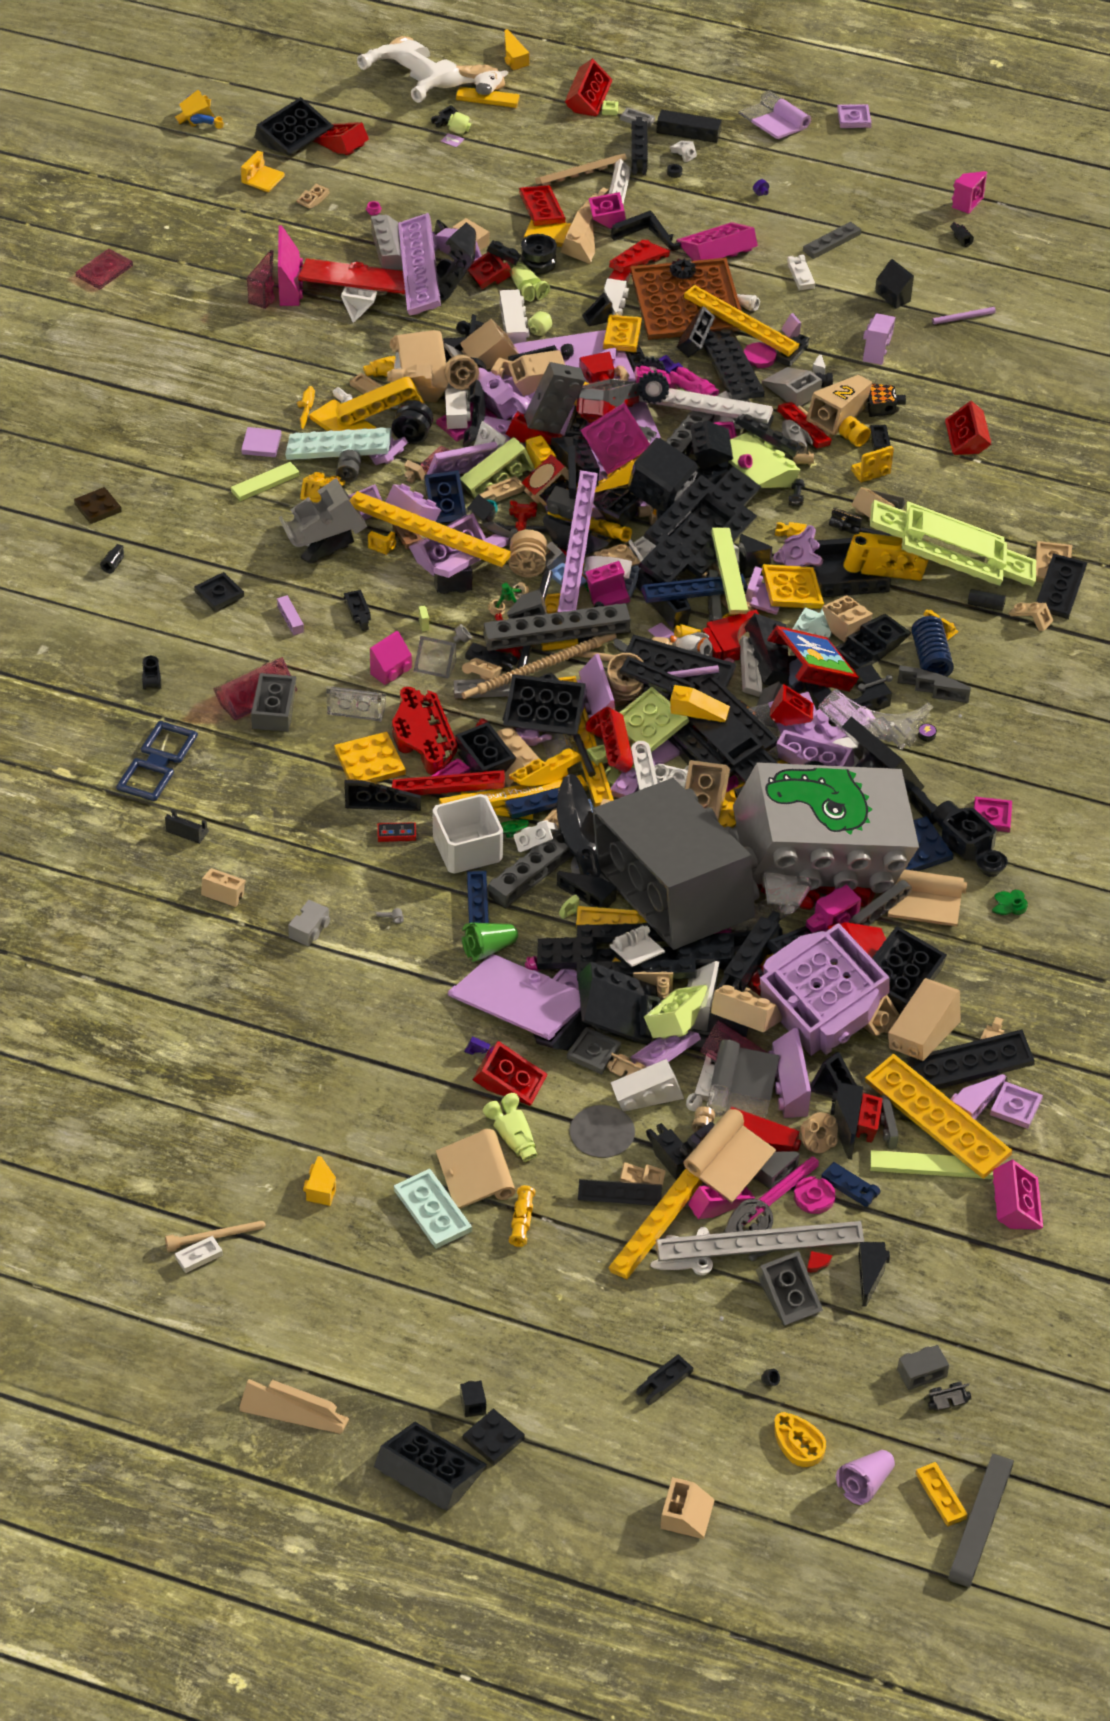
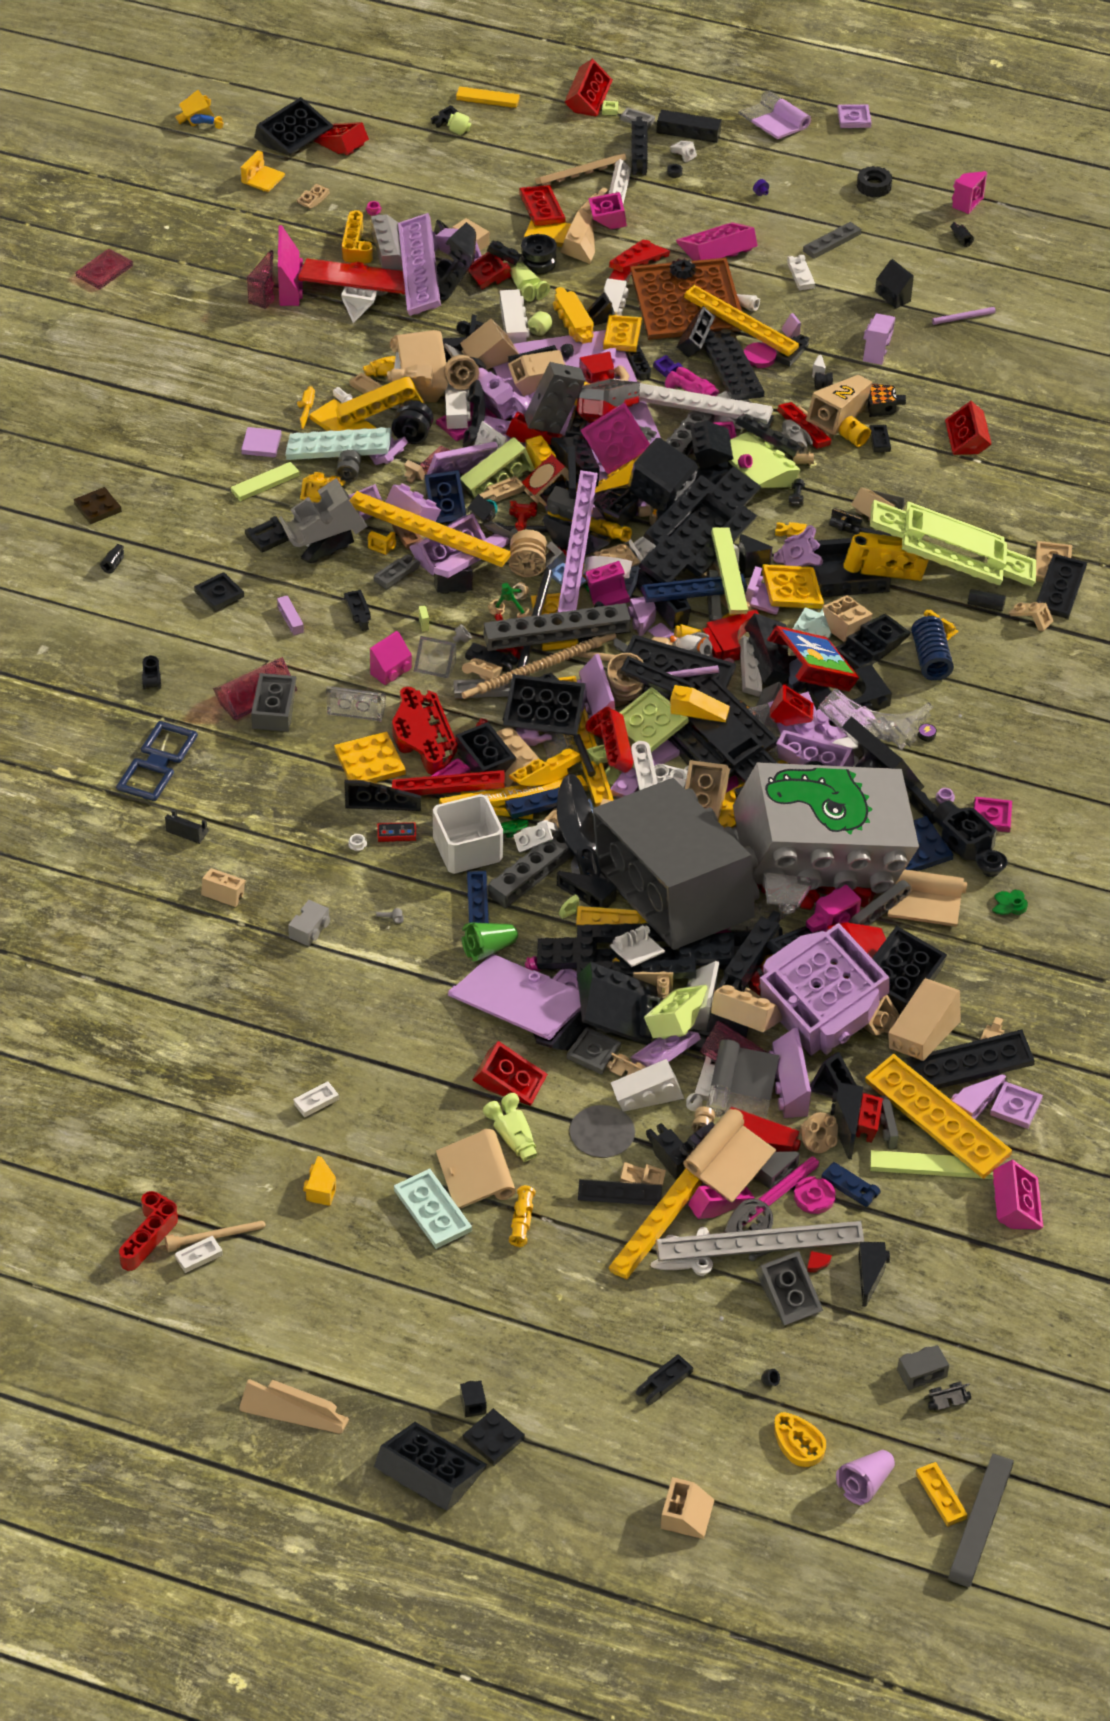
white animal [357,36,508,103] -> none
lavender sticker [441,133,464,147] -> none
dark purple tile [464,1036,491,1055] -> none
tan bracket [491,358,512,378] -> none
yellow slope [505,29,530,71] -> none
dark grey slope [507,589,547,619] -> none
black hinge [611,210,681,251] -> none
black plate [634,356,671,404] -> none
light grey slope [762,367,822,407] -> none
yellow bracket [851,446,894,483] -> none
dark grey hinge [858,675,893,691] -> none
dark grey slope [897,665,971,703] -> none
none -> red beam [119,1191,178,1271]
none -> black plate [245,516,289,553]
none -> white plate [293,1082,339,1118]
none -> yellow beam [342,210,373,264]
none -> white plate [348,834,367,851]
none -> dark grey hinge [374,554,420,589]
none -> yellow hinge [553,287,594,344]
none -> lavender slope [628,597,656,636]
none -> black tyre [857,166,892,198]
none -> lavender plate [936,788,955,804]

